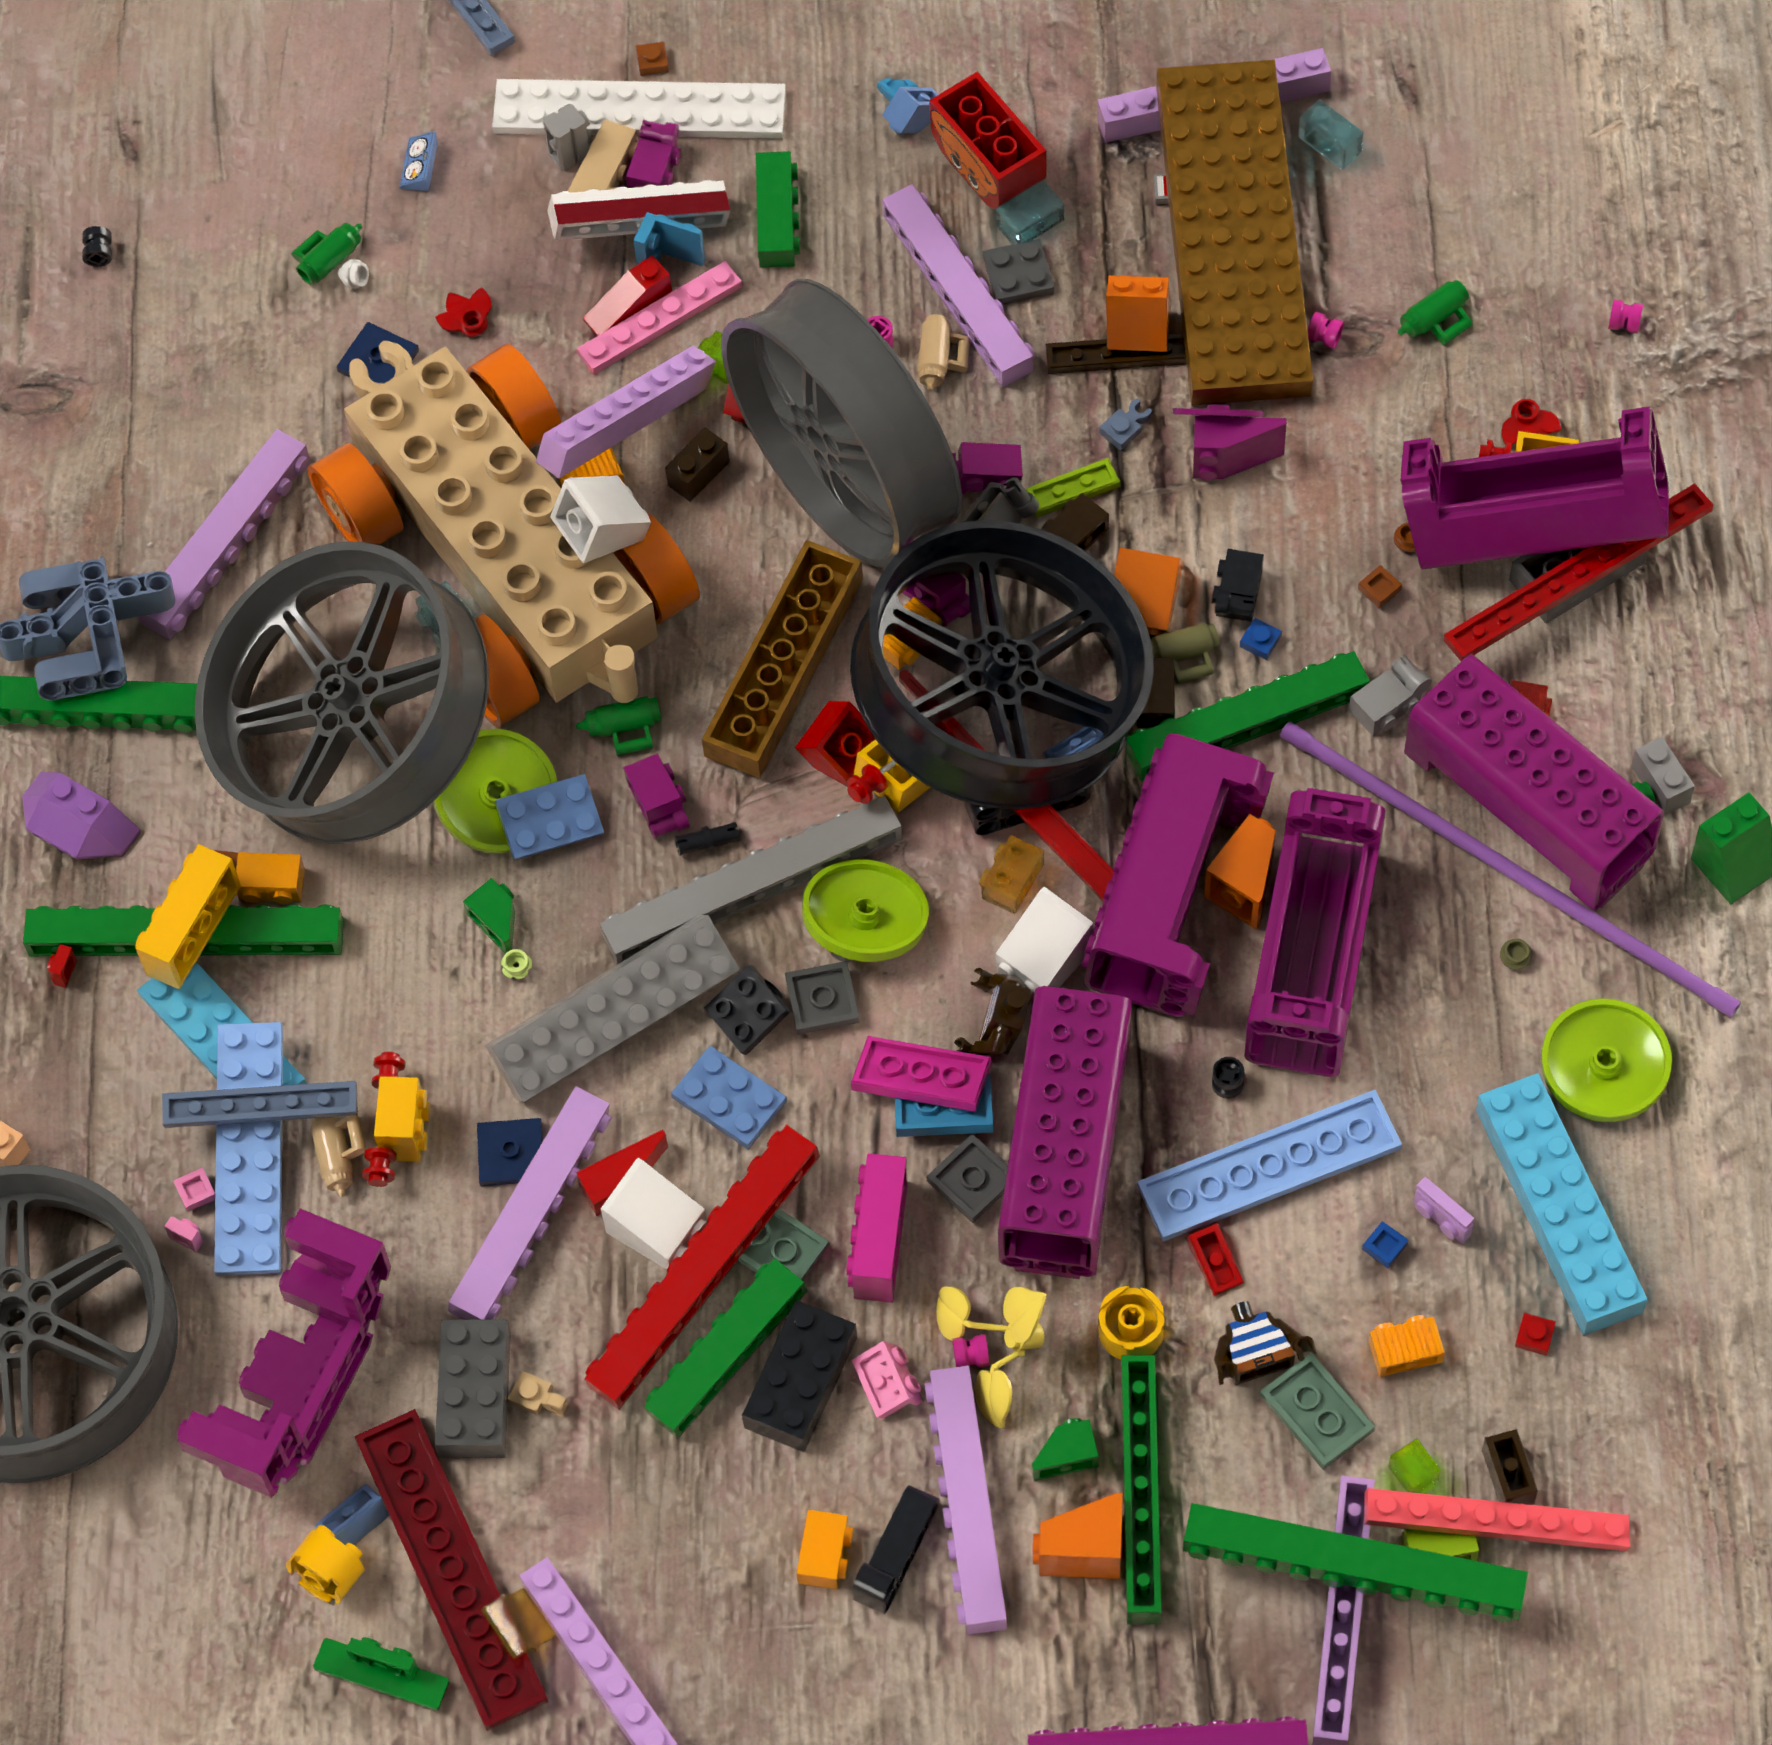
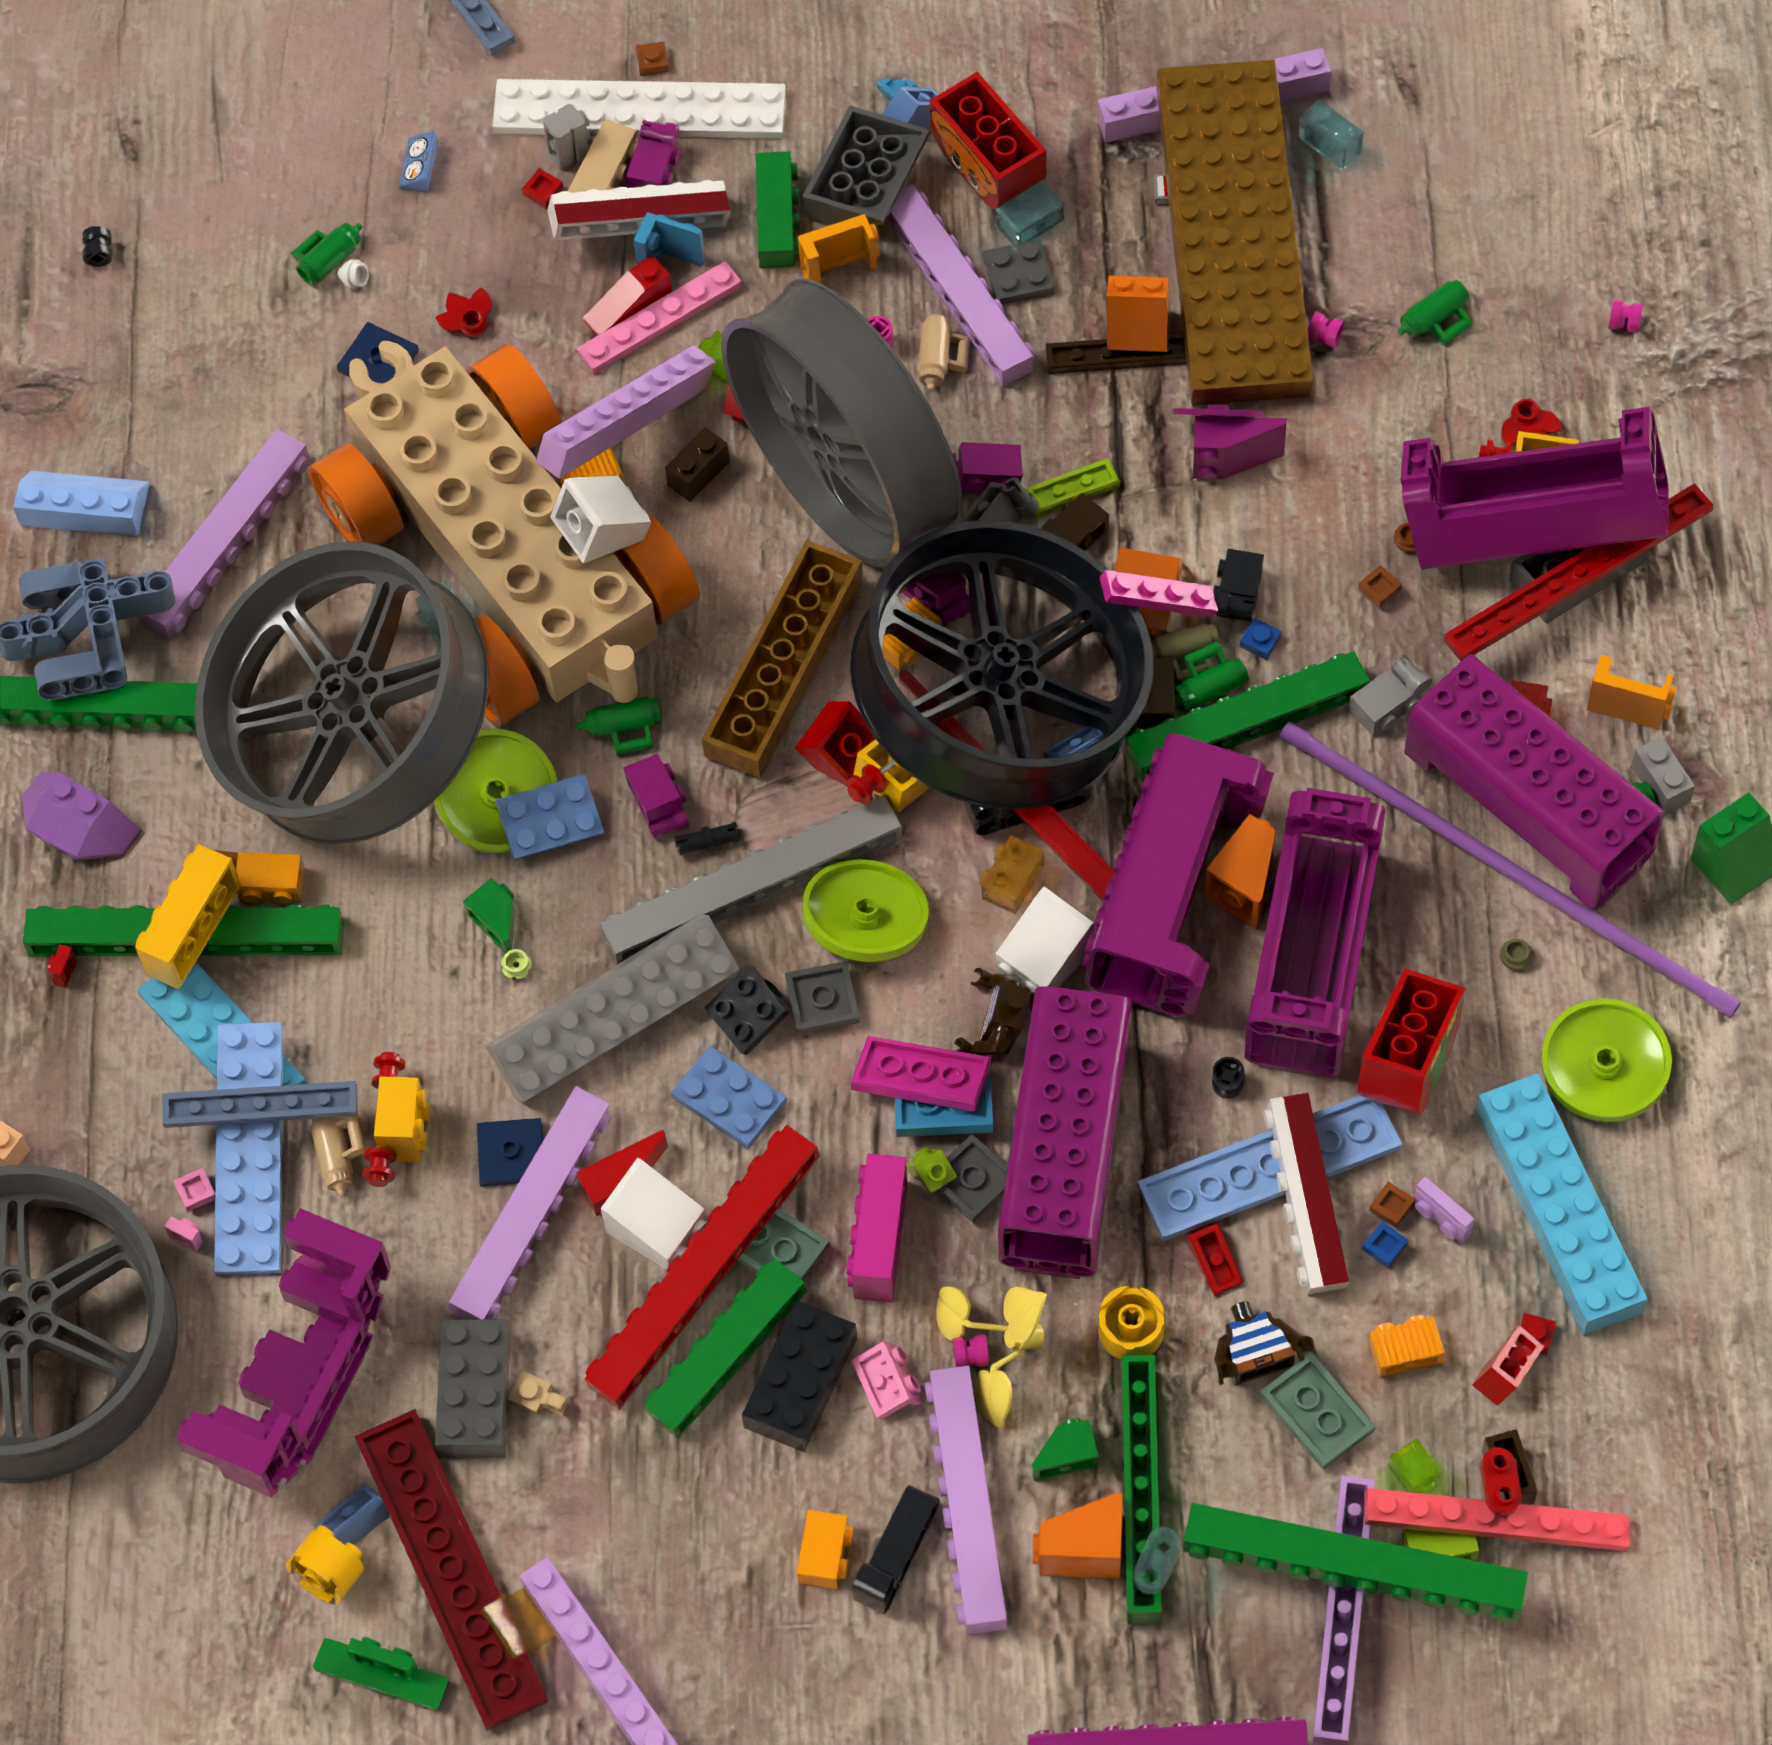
sand blue plate [1099,399,1152,451] -> none
none -> light blue slope [13,471,149,536]
none -> red plate [522,168,564,208]
none -> light orange panel [798,214,880,283]
none -> dark grey slope [802,105,930,225]
none -> lime bracket [907,1147,956,1193]
none -> plate [1100,570,1218,618]
none -> clear light blue plate [1134,1527,1181,1594]
none -> green piece [1174,641,1249,711]
none -> brick [1263,1092,1349,1295]
none -> red brick [1357,968,1466,1115]
none -> dark orange plate [1369,1181,1415,1228]
none -> red arch [1472,1325,1544,1406]
none -> red plate [1480,1448,1521,1516]
none -> light orange panel [1587,655,1677,729]

